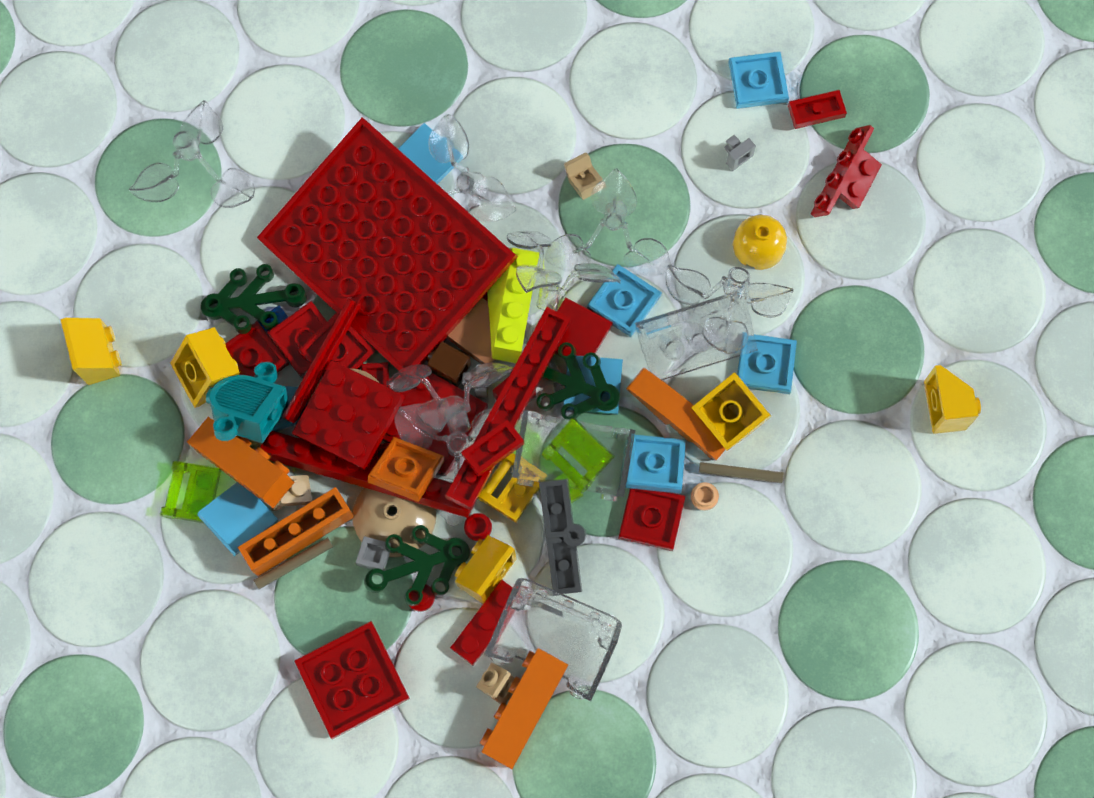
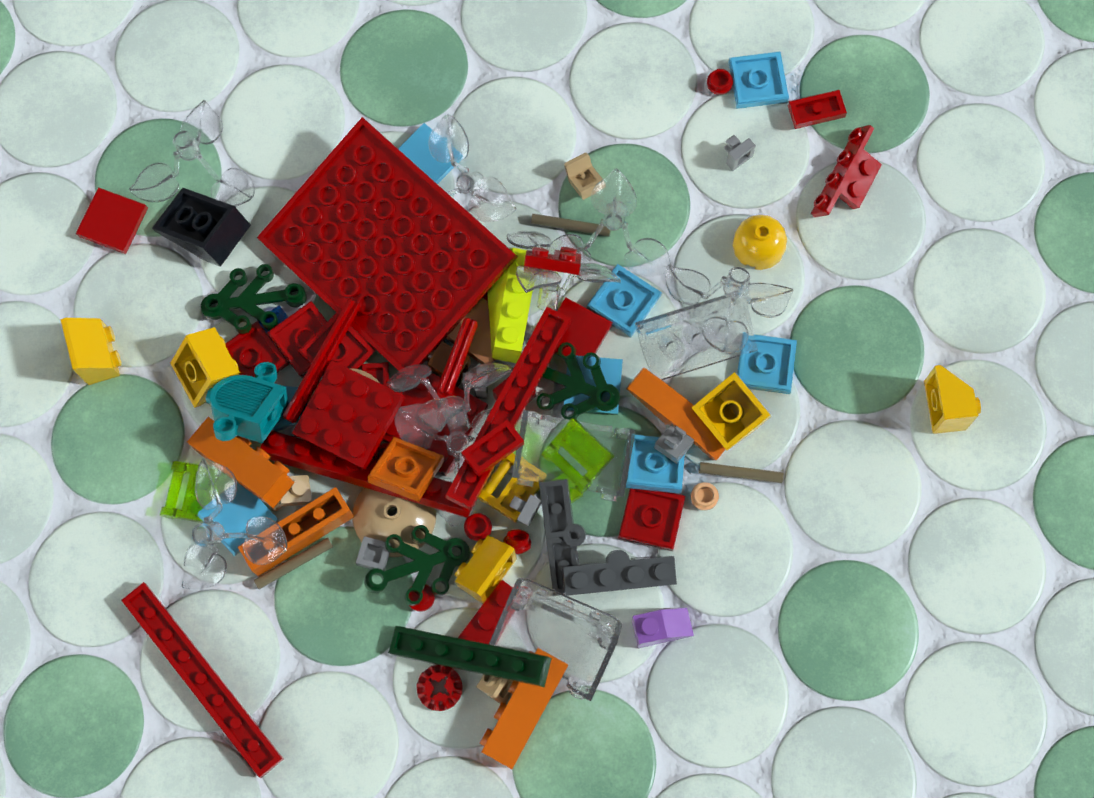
red plate [294,621,410,739] -> none
none -> red tile [76,187,148,254]
none -> red plate [121,582,284,778]
none -> black slope [152,188,251,267]
none -> clear plant [182,458,287,590]
none -> dark green tile [388,626,552,687]
none -> red gear [417,665,463,711]
none -> red axle [437,318,478,396]
none -> red plate [503,529,531,554]
none -> light grey tile [509,495,542,527]
none -> red plate [524,247,581,275]
none -> dark tan bar [531,214,611,237]
none -> dark grey hinge [561,550,677,596]
none -> medium lavender slope [632,608,694,649]
none -> light grey tile [654,424,694,464]
none -> red plate [707,69,733,95]

